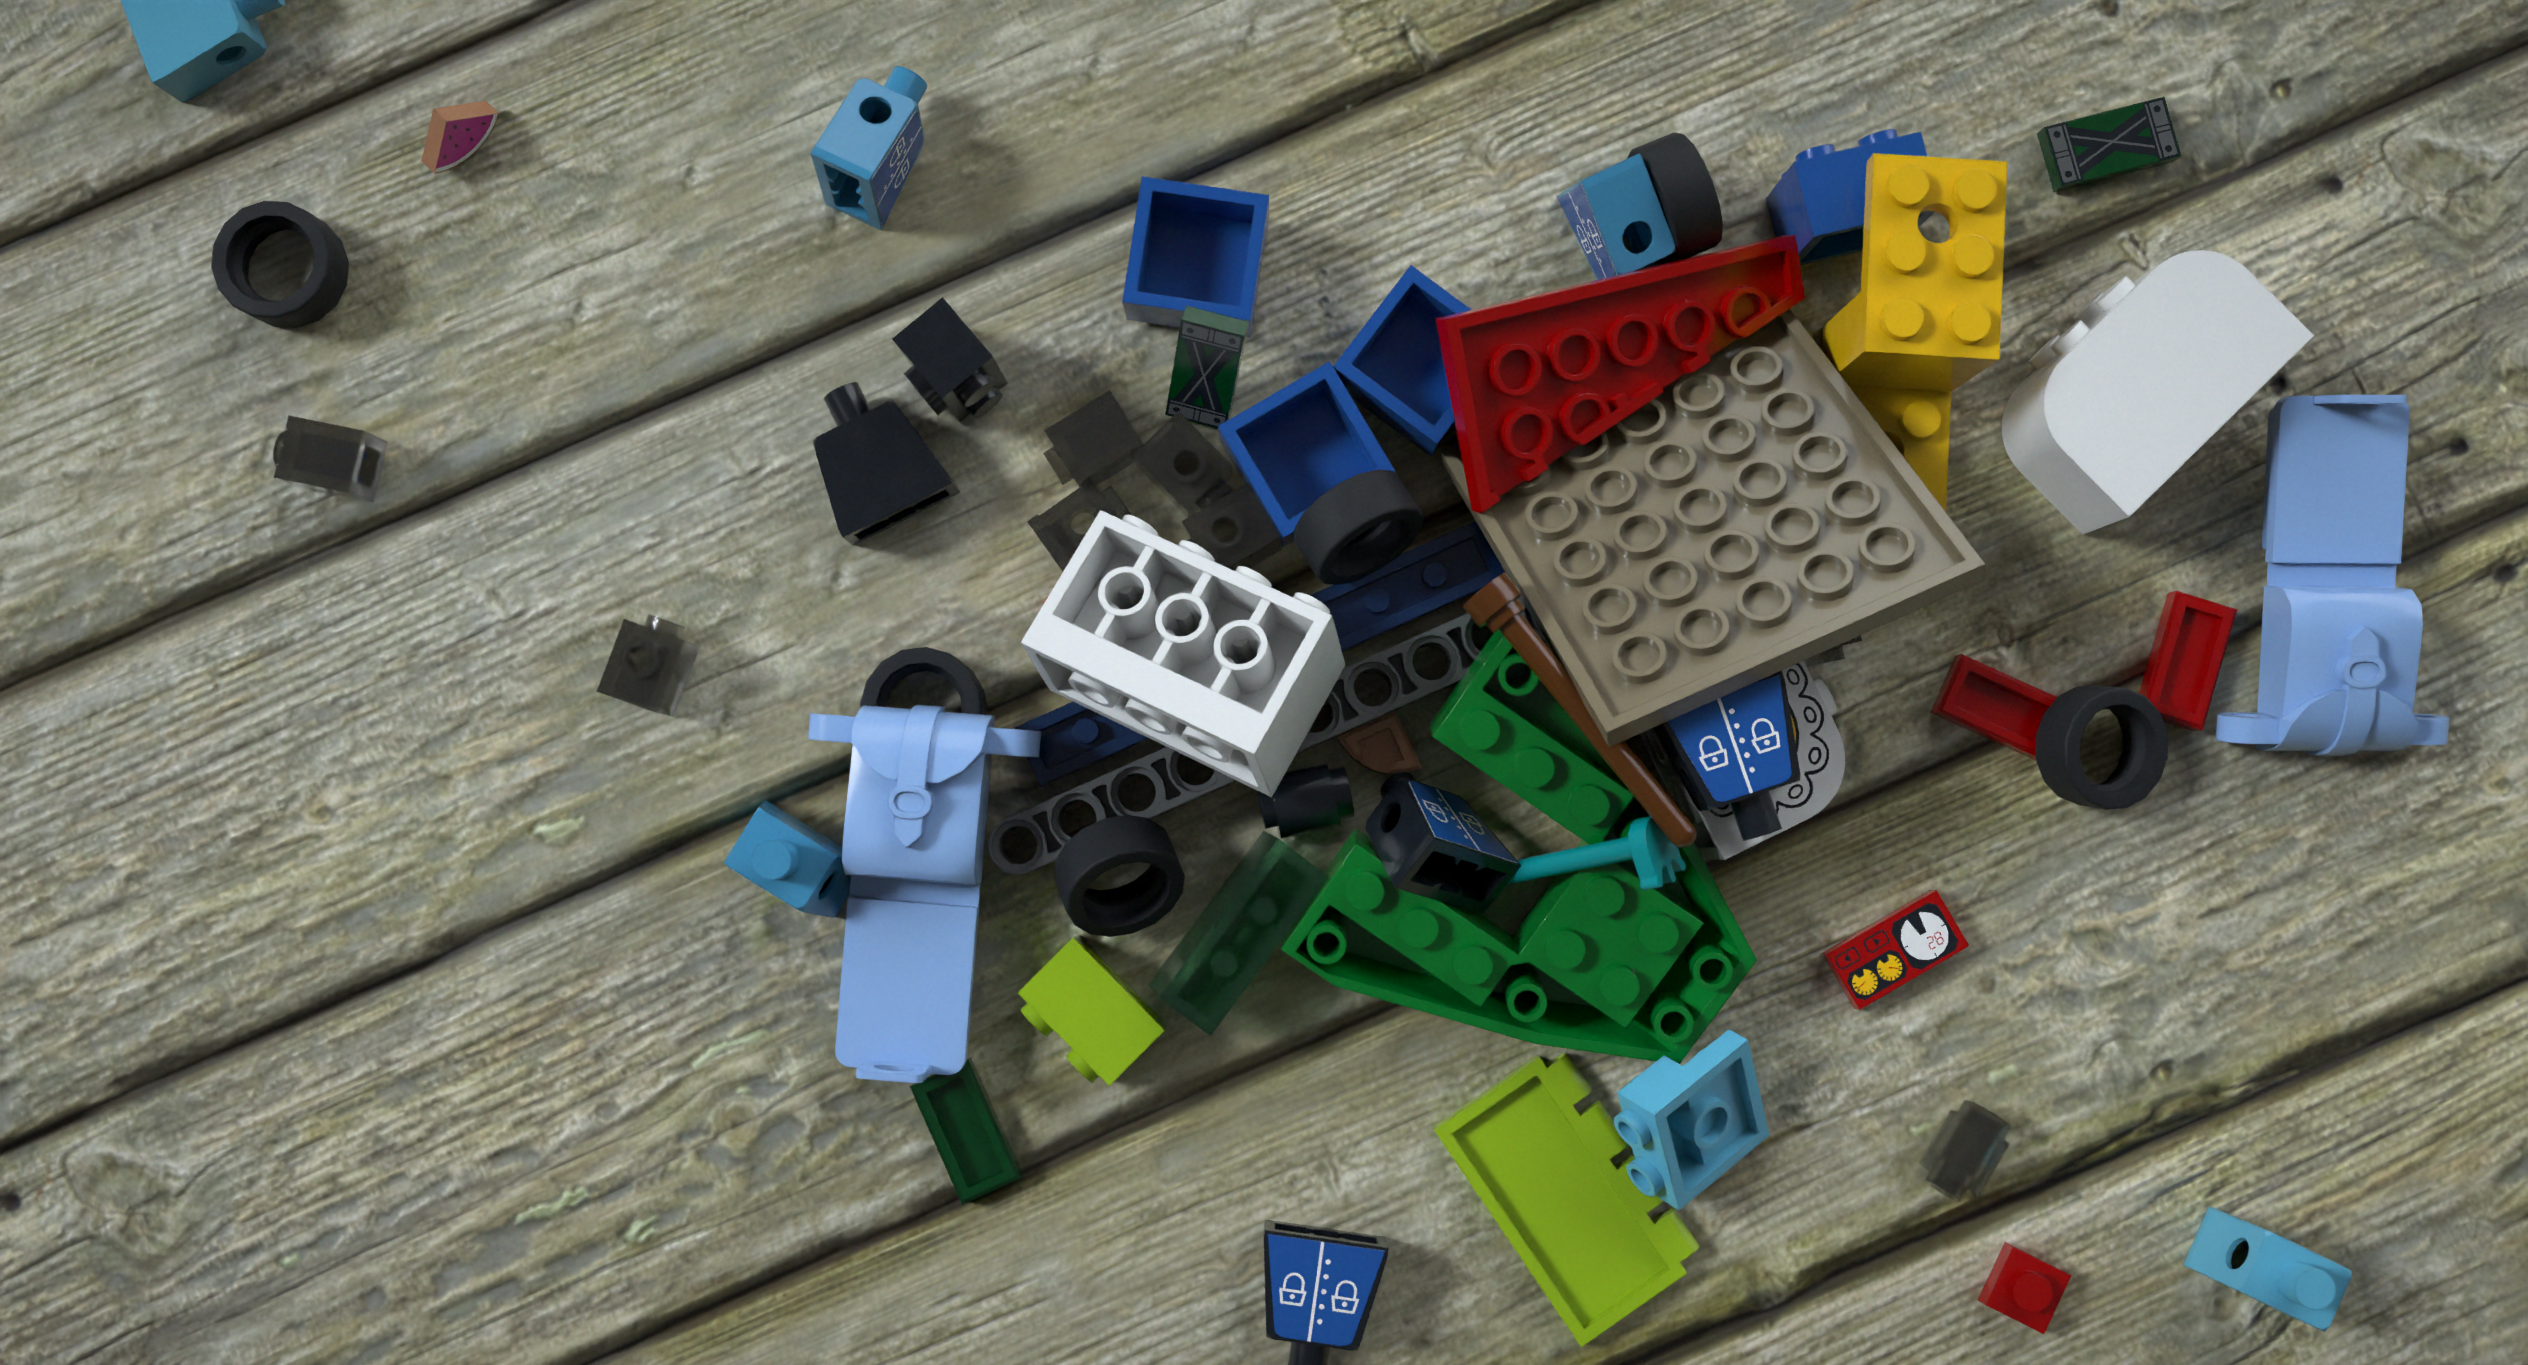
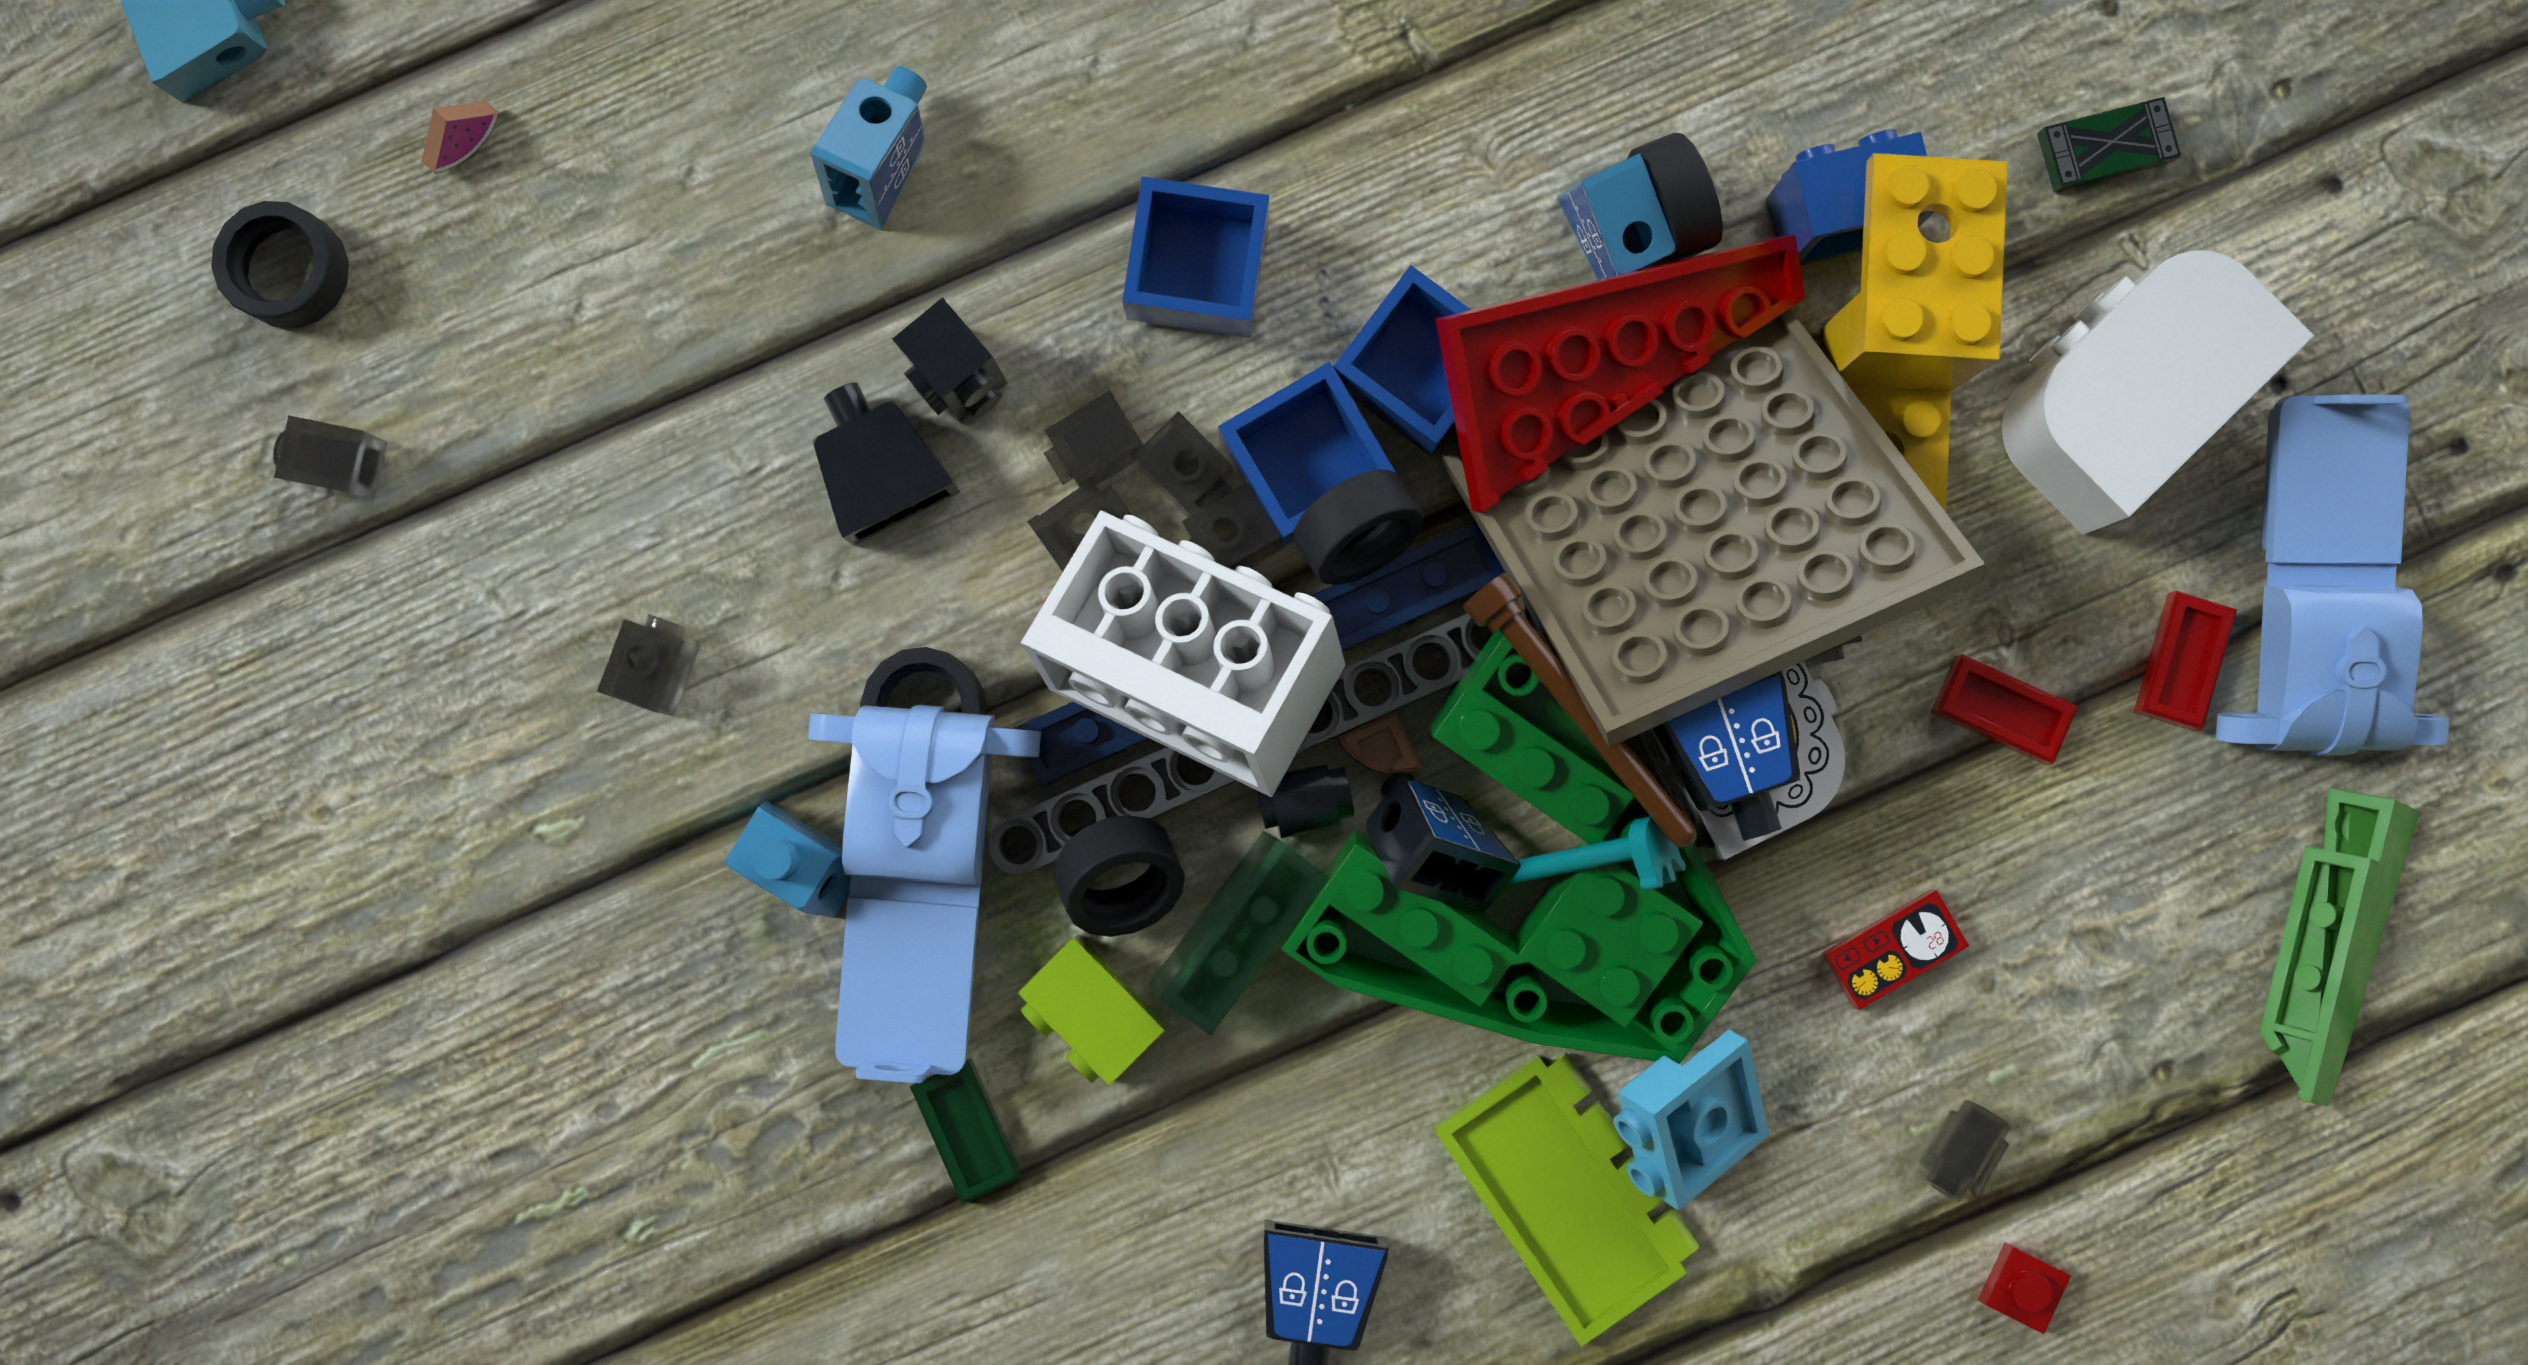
tile [1165,305,1249,429] -> none
black tyre [2036,685,2168,810] -> none
medium azure torso [2183,1207,2352,1332] -> none
none -> bright green wedge [2259,788,2418,1106]

